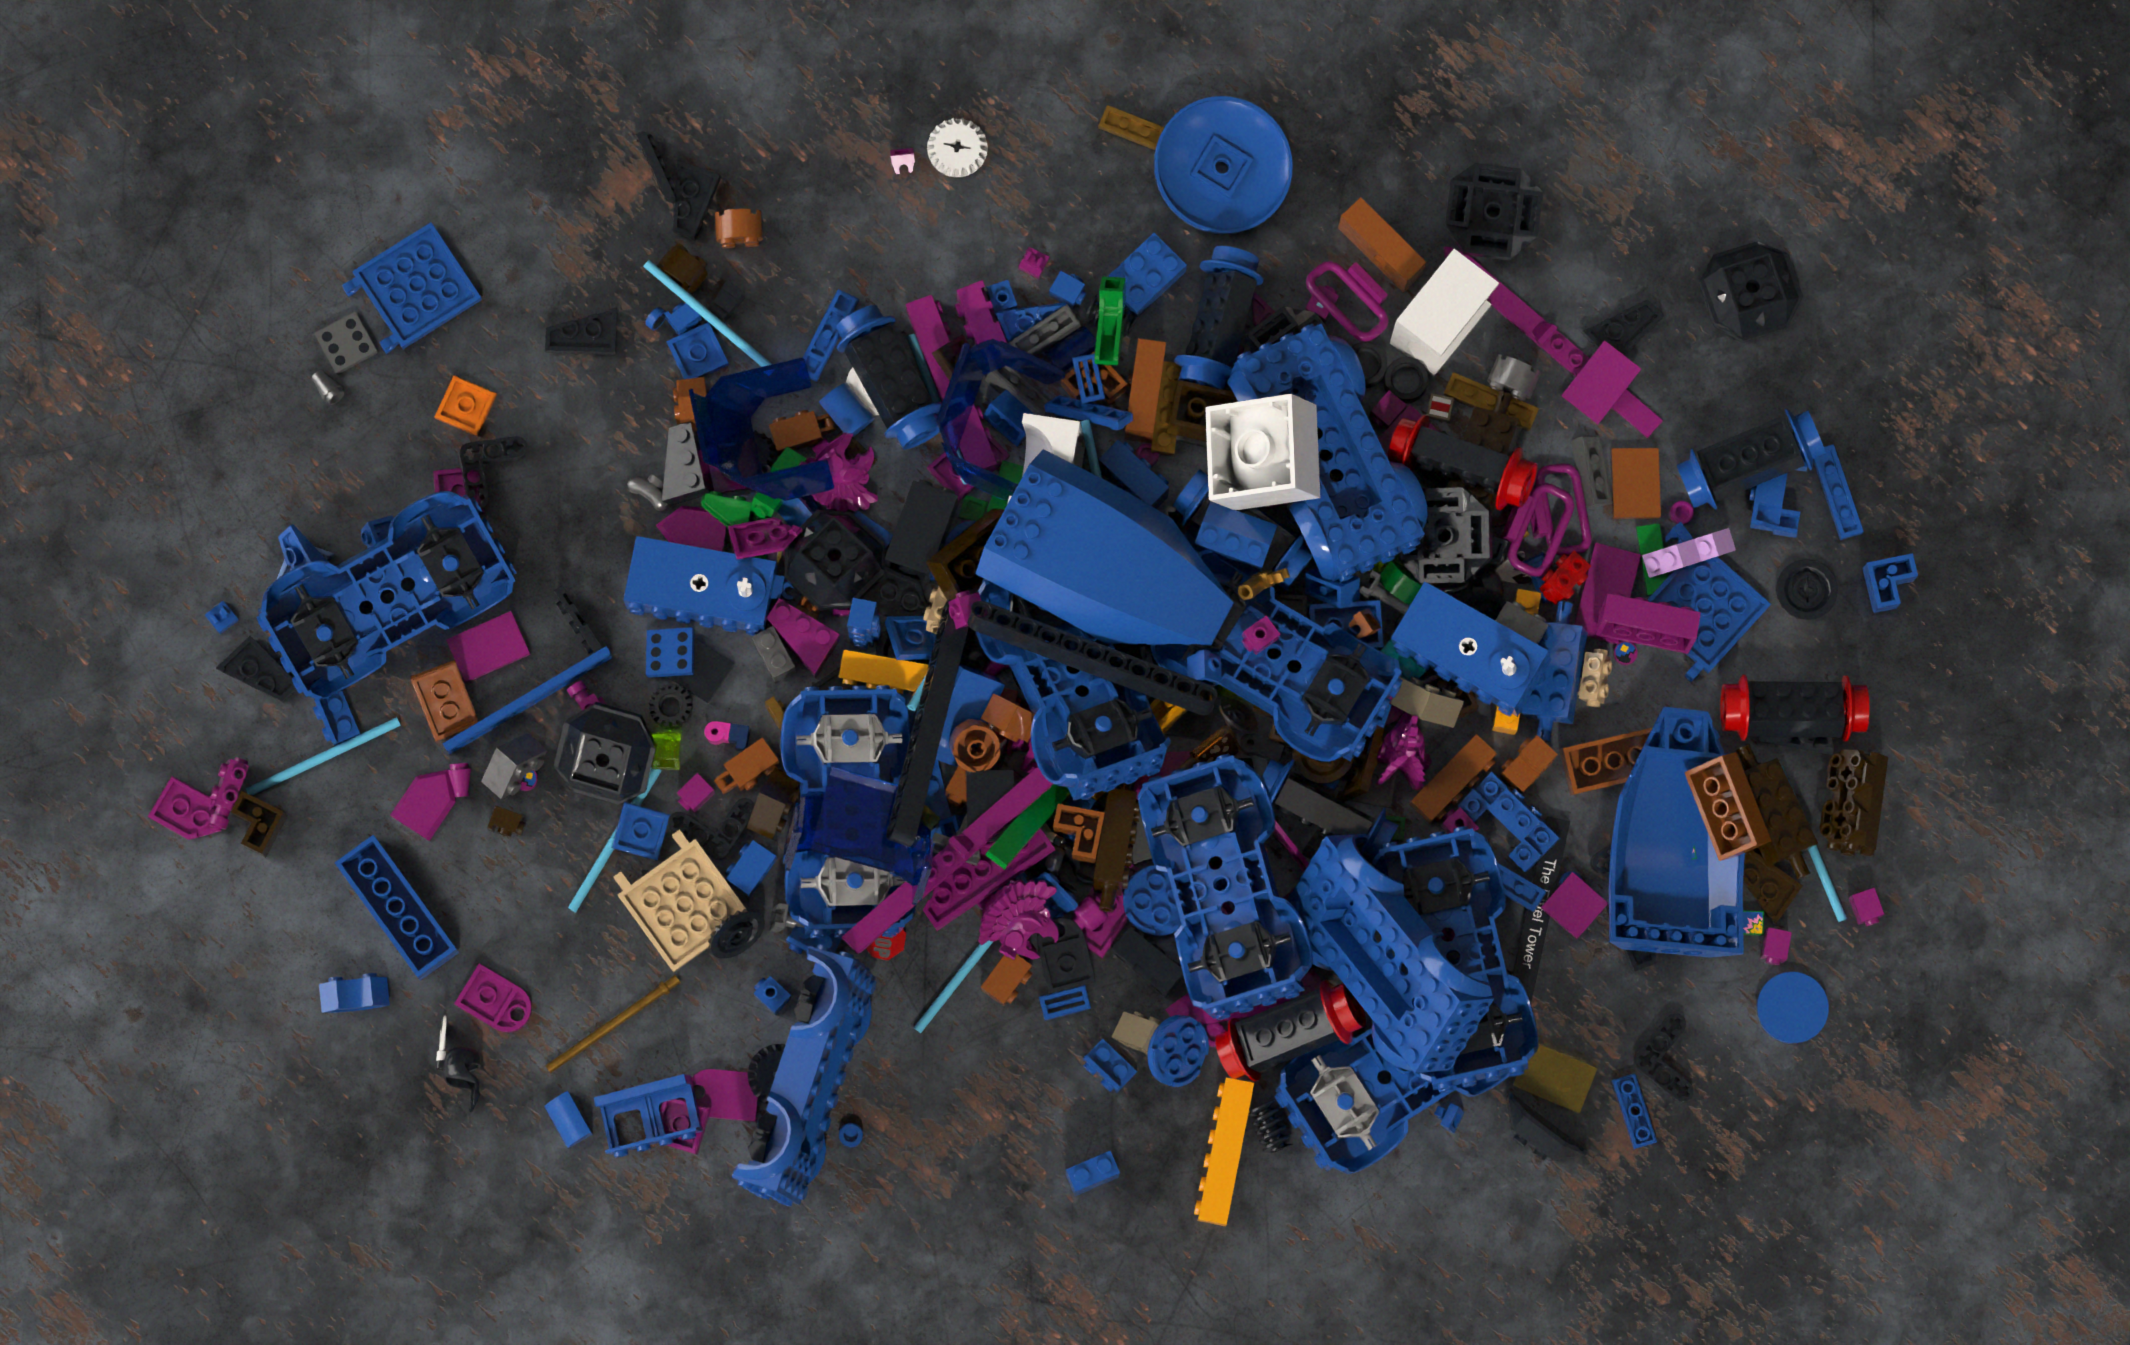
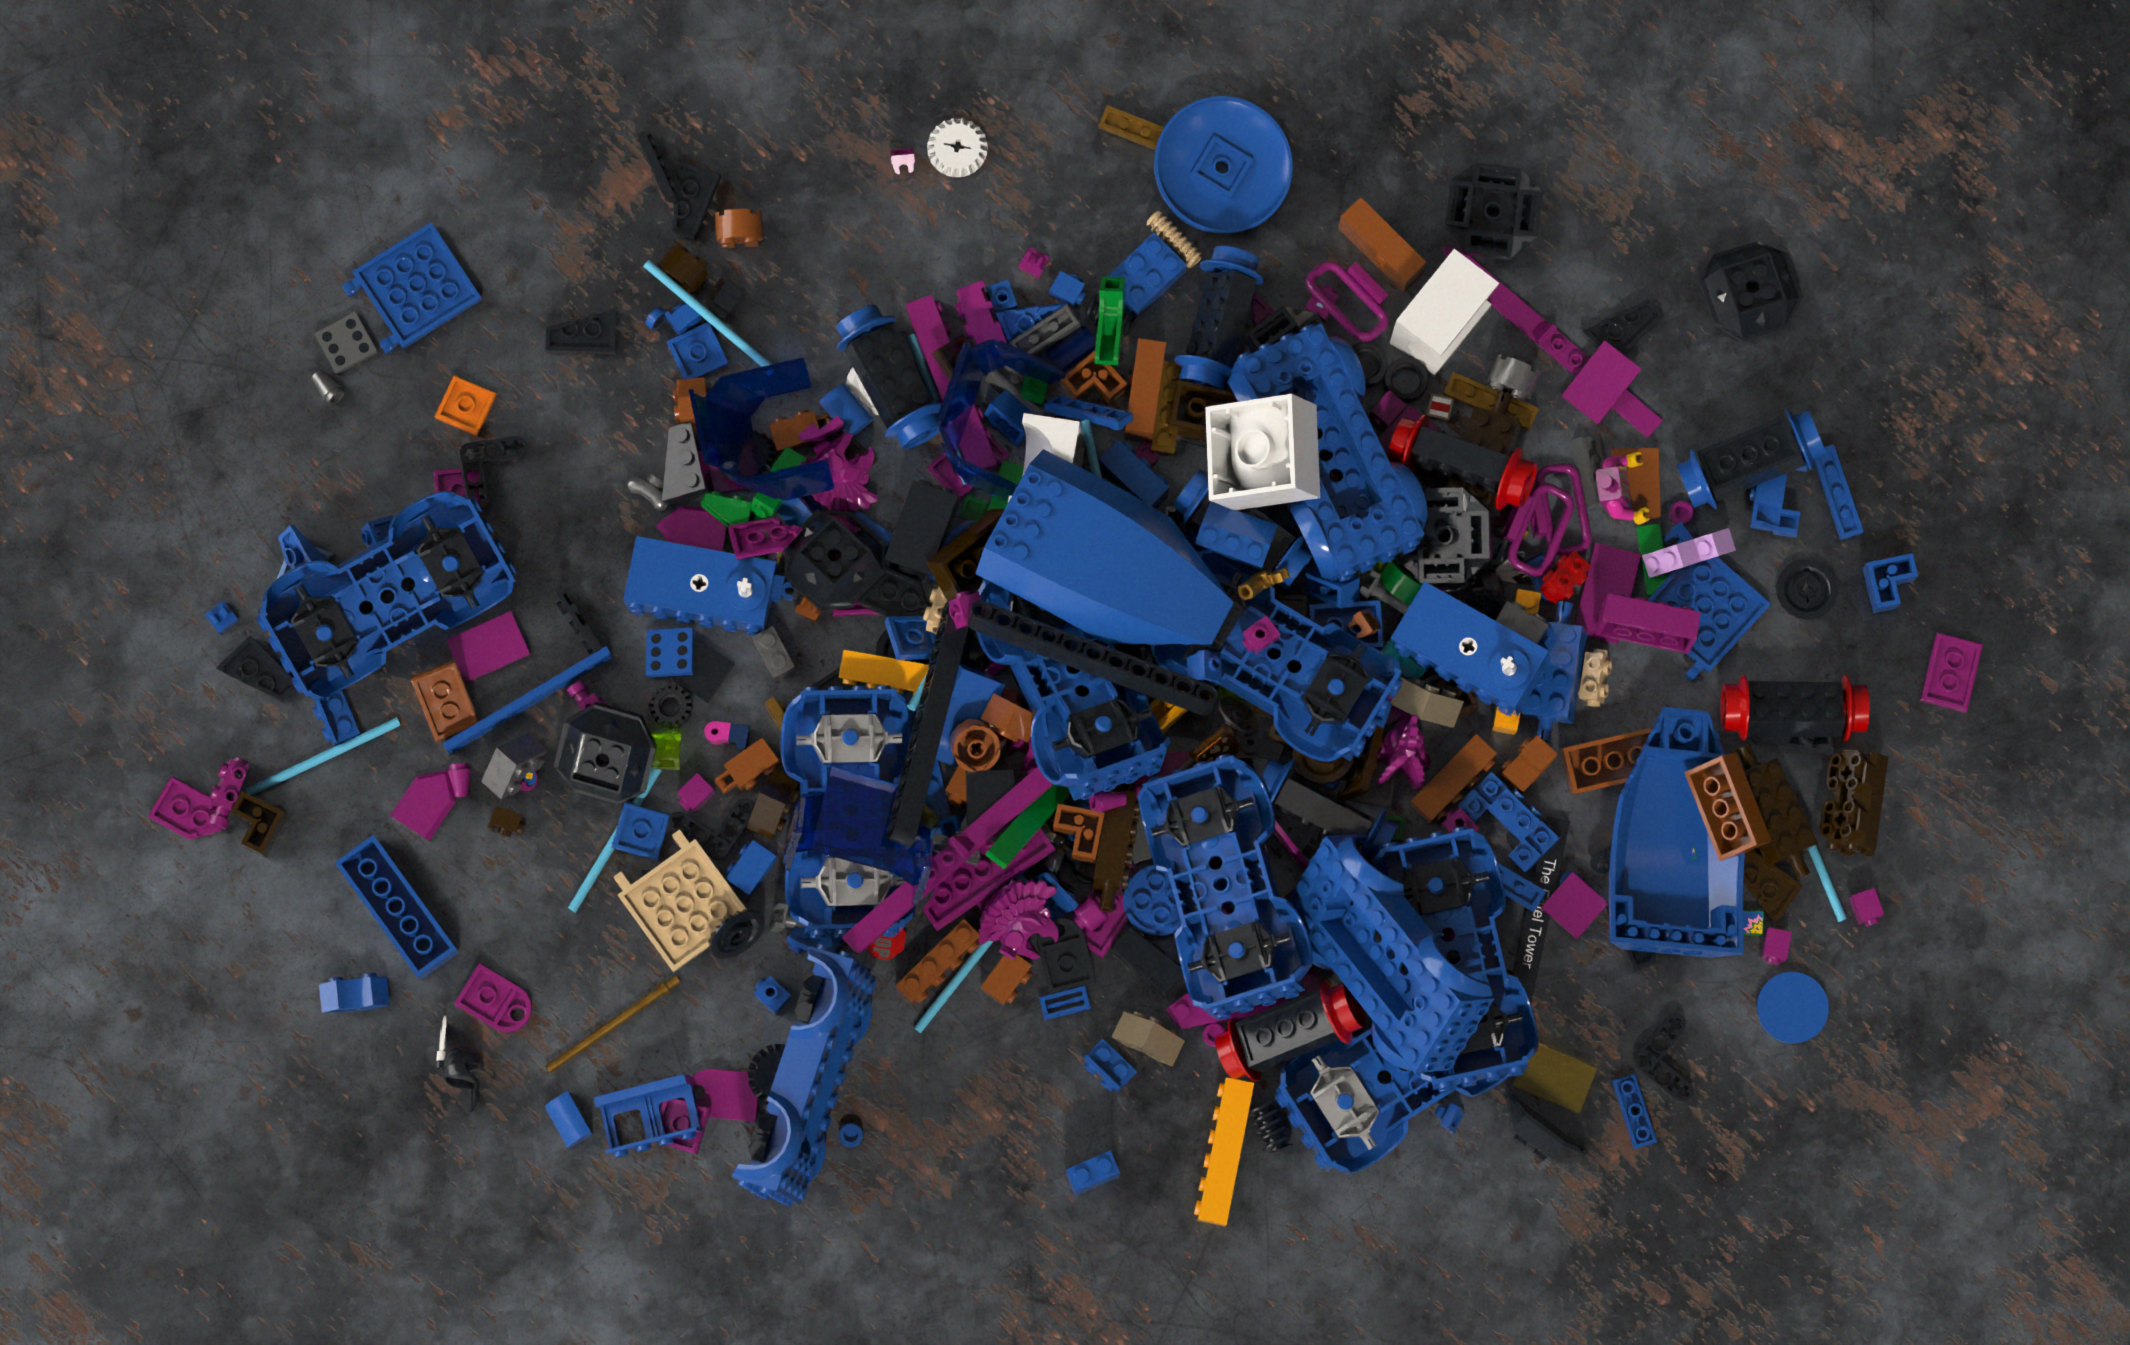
magenta wedge [767,598,840,679] -> none
blue plate [796,289,859,382] -> none
blue brick [847,598,881,650] -> none
blue tile [1072,353,1105,405] -> none
blue tile [1148,1015,1209,1087] -> none
tile [1613,641,1638,666] -> none
none -> magenta slope [798,416,844,441]
none -> dark orange brick [895,919,980,1006]
none -> green tile [1020,375,1048,405]
none -> magenta cone [1089,791,1126,813]
none -> tan piece [1146,210,1203,268]
none -> torso [1596,452,1650,525]
none -> magenta tile [1920,632,1983,713]

